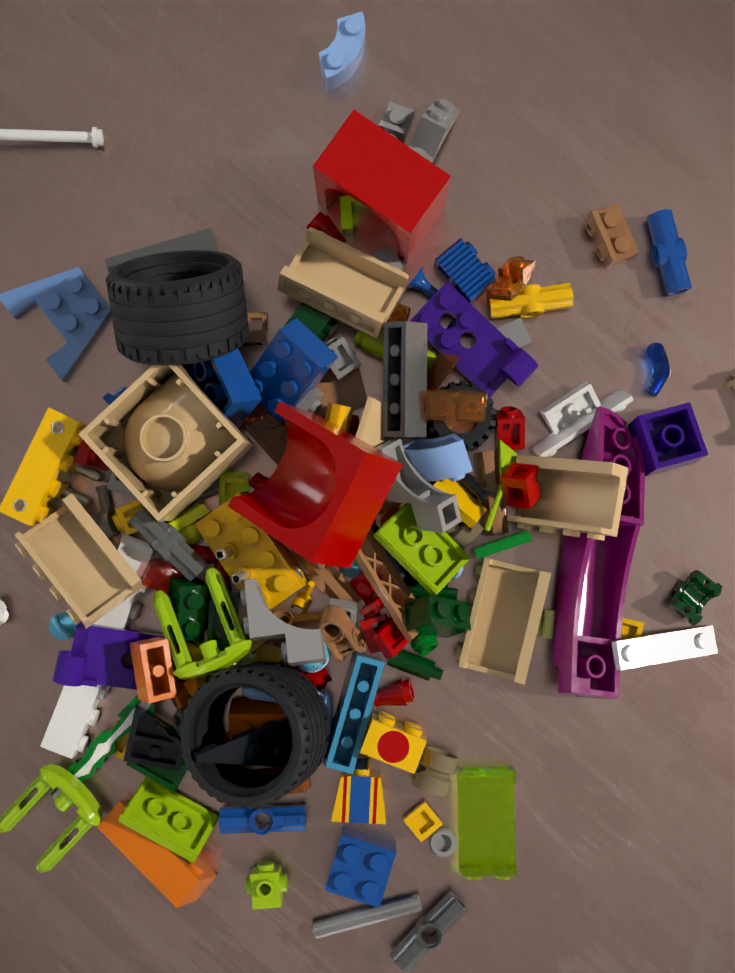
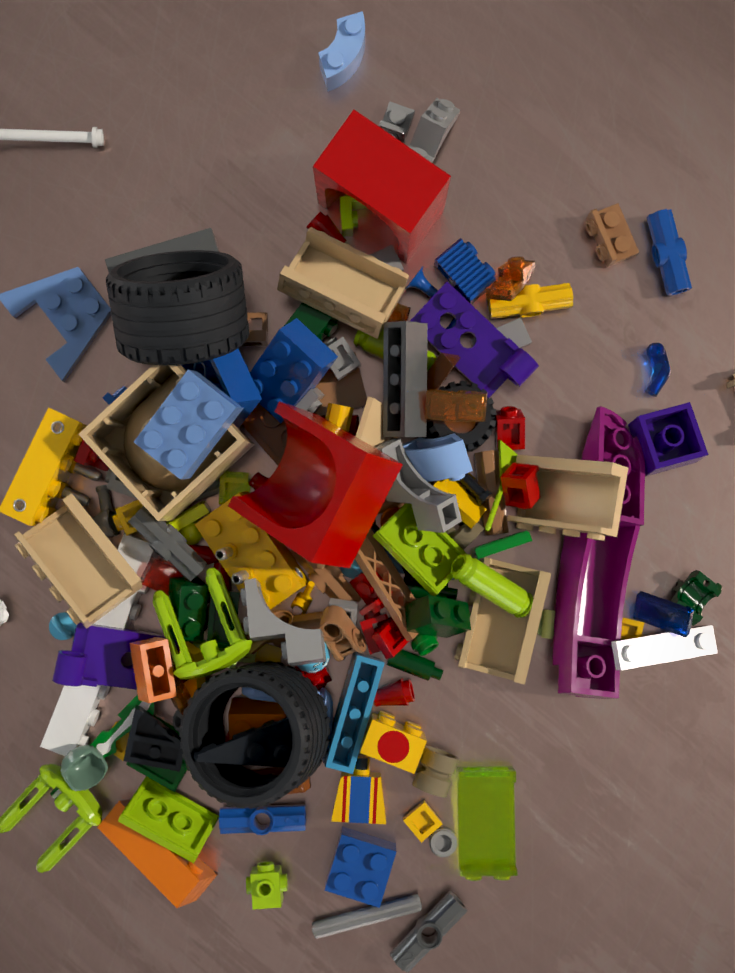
white bracket [529,381,633,457] -> none
none -> sand green hair [60,745,108,791]
none -> medium blue brick [134,369,244,480]
none -> lime axle [451,554,534,618]
none -> clear blue tile [633,591,694,638]

